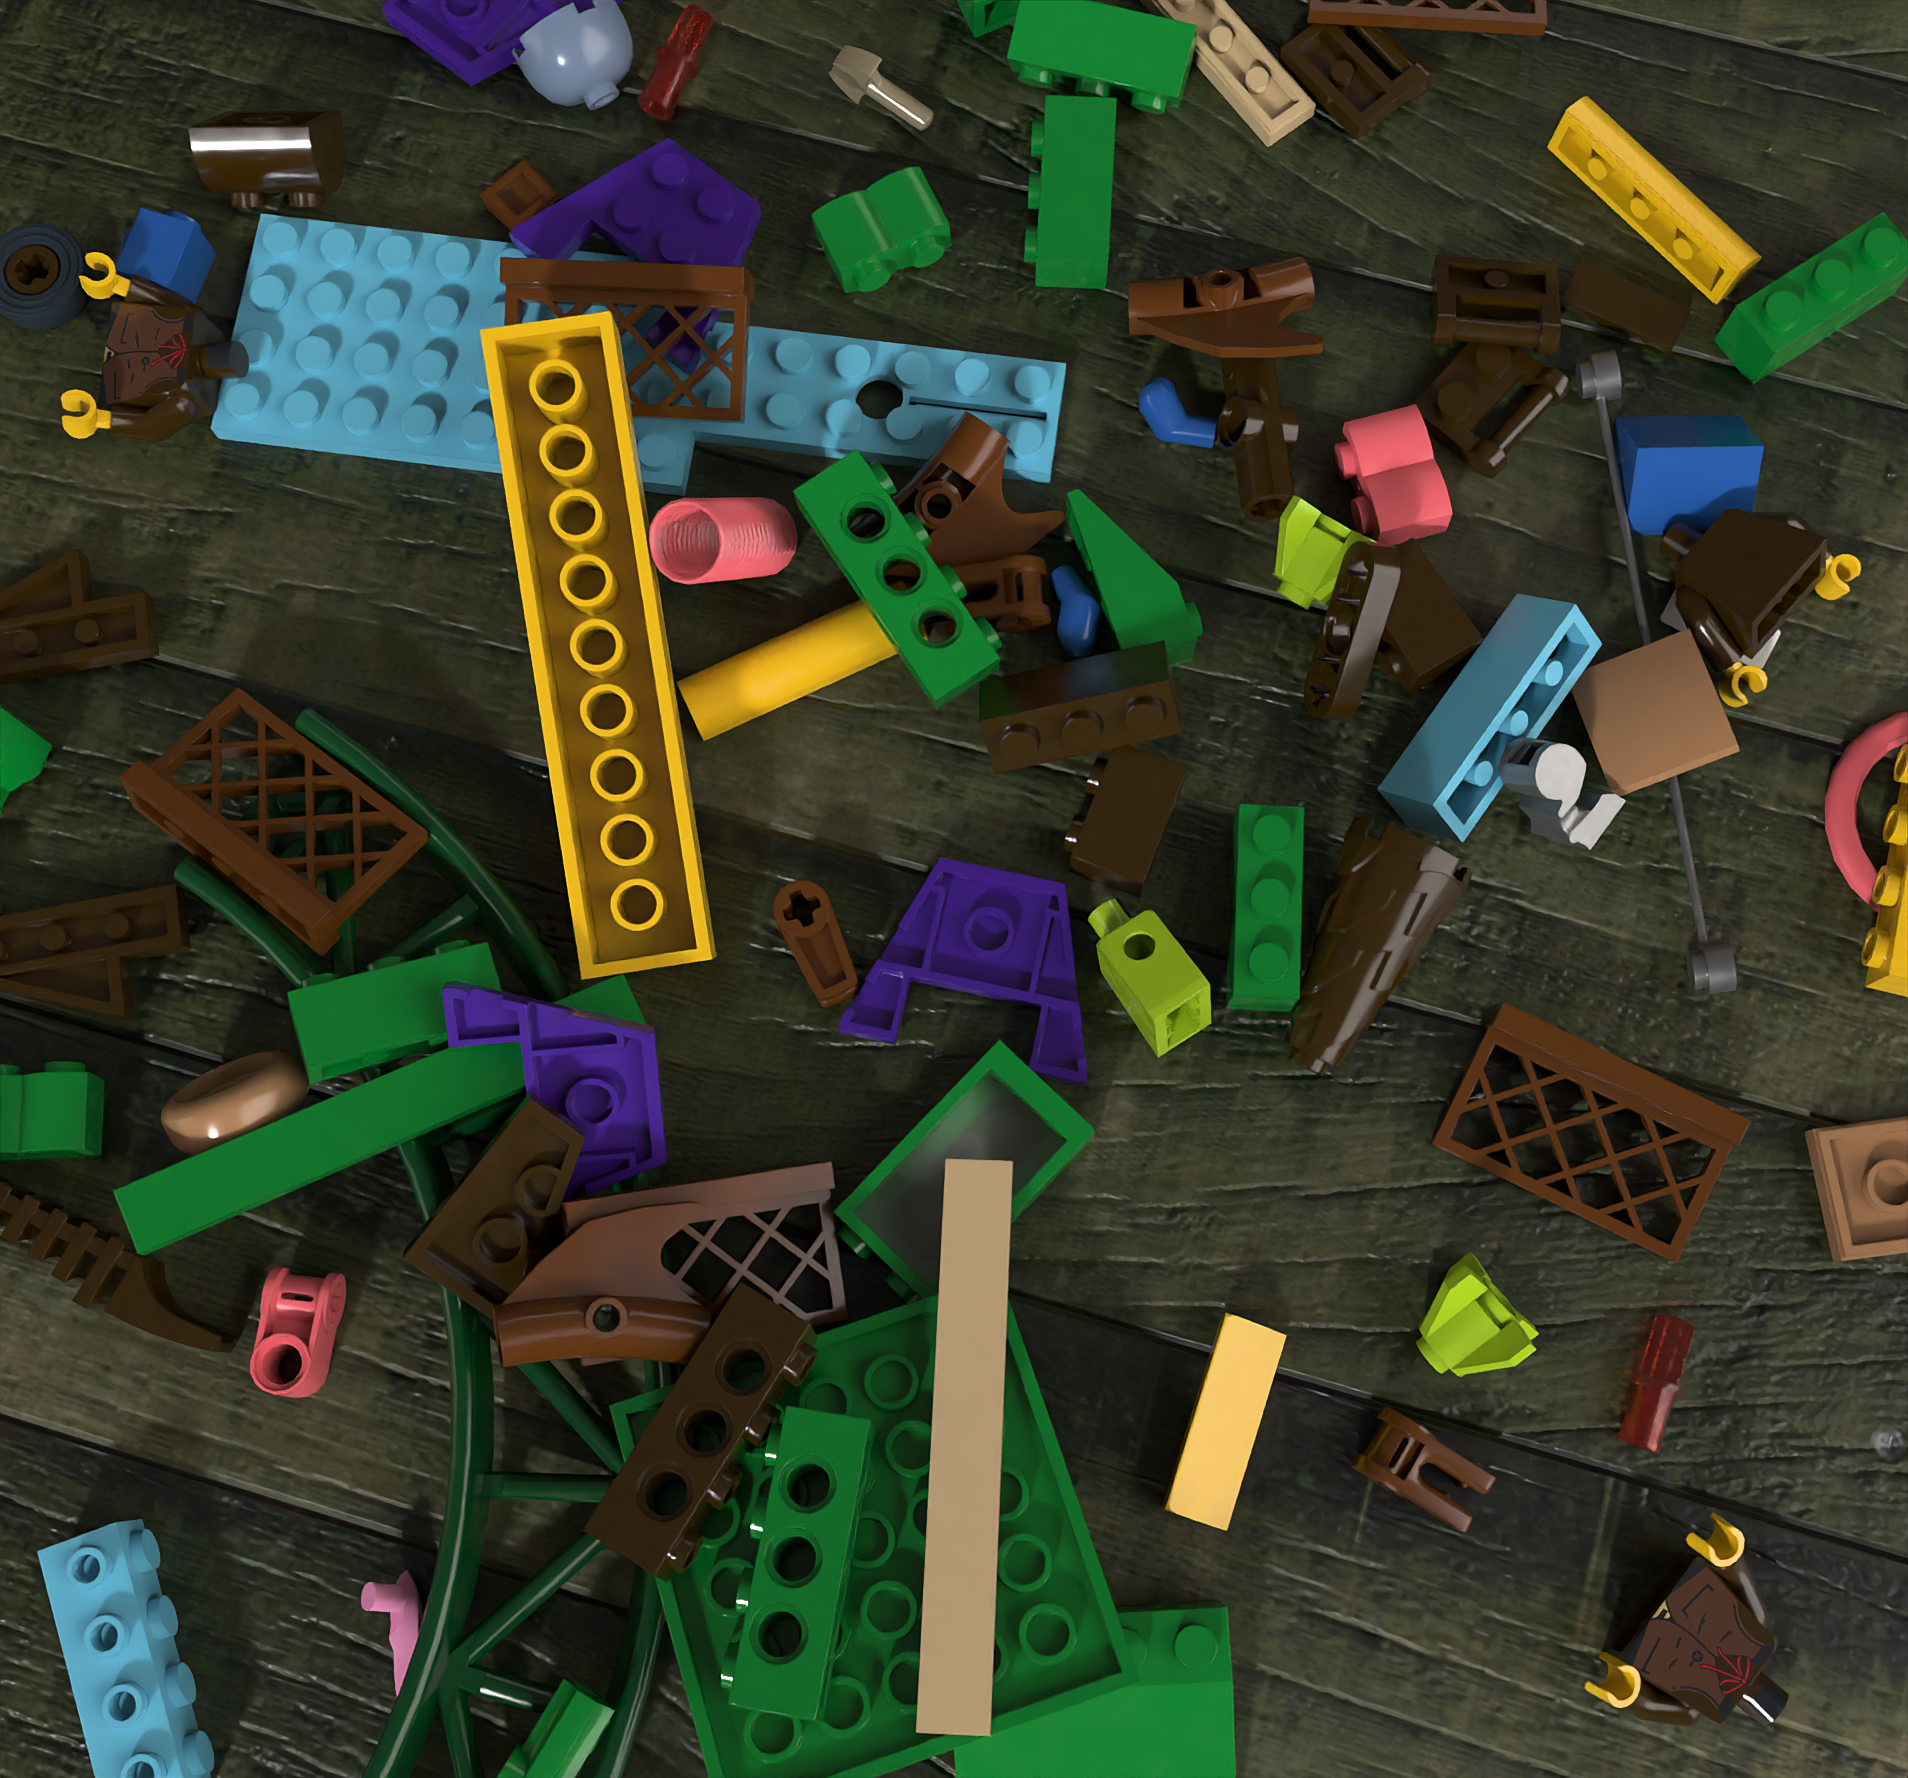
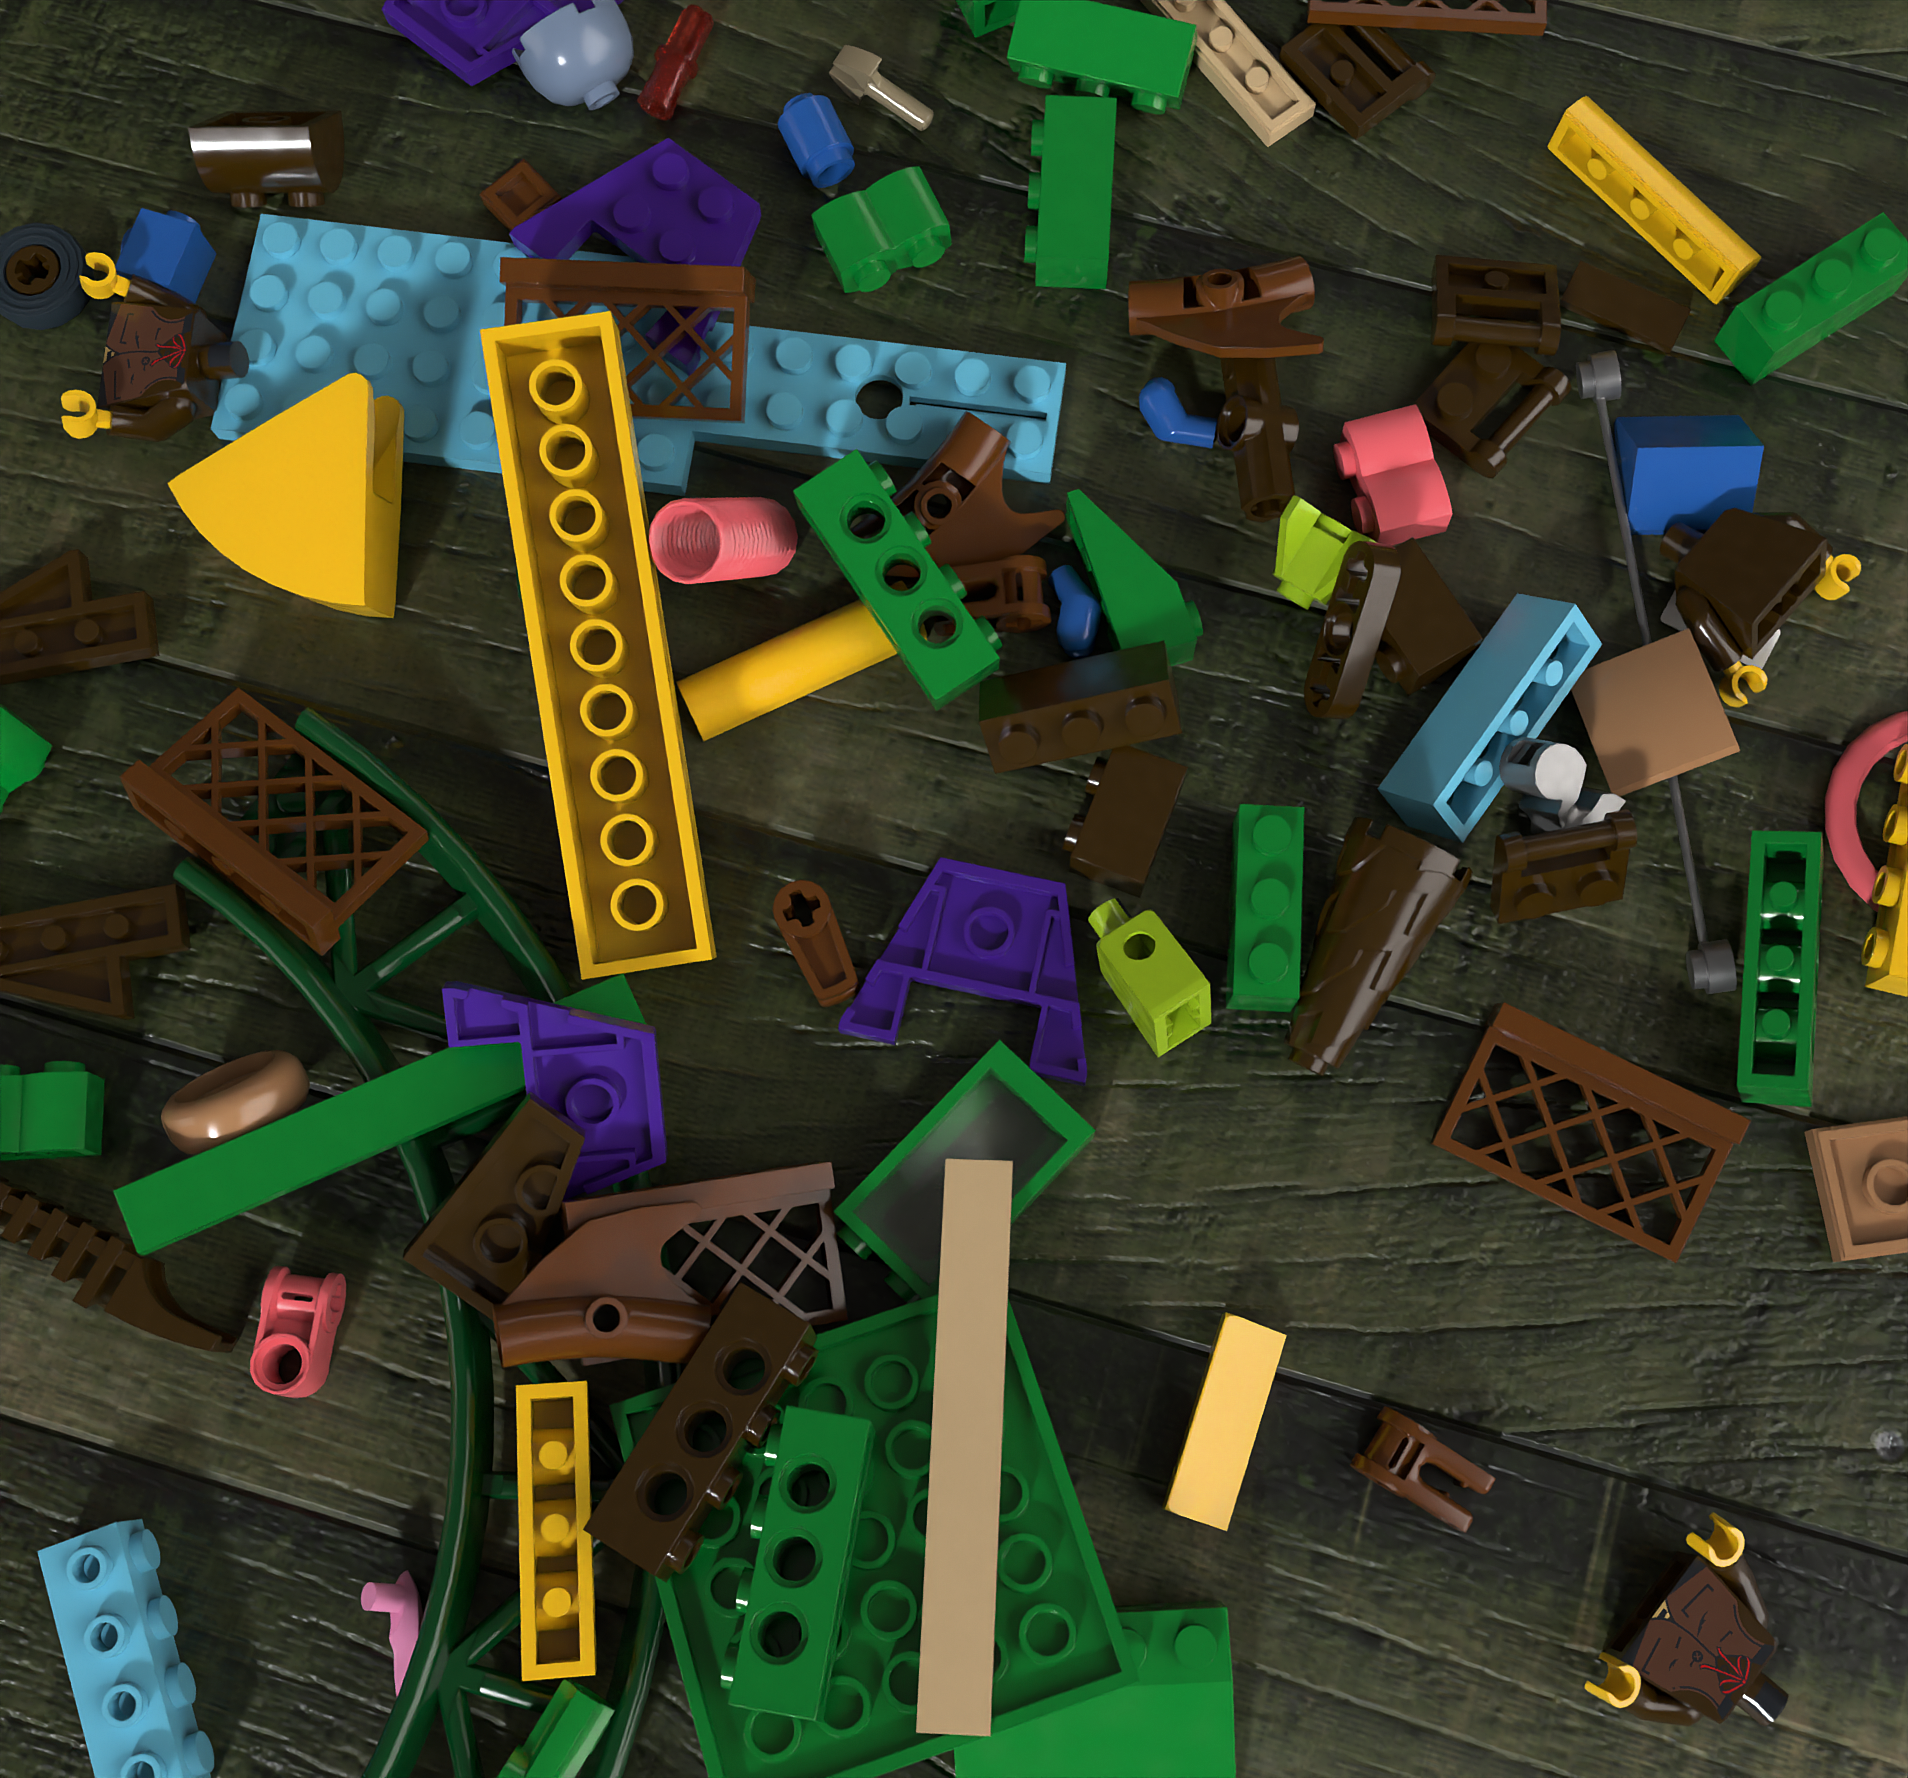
green brick [287,940,502,1085] -> none
lime brick [1416,1252,1539,1377] -> none
clear red axle [1616,1314,1695,1454] -> none
none -> yellow piece [168,373,404,618]
none -> yellow brick [516,1381,597,1681]
none -> blue brick [777,93,855,188]
none -> dark brown plate [1490,809,1637,924]
none -> green brick [1737,830,1824,1107]

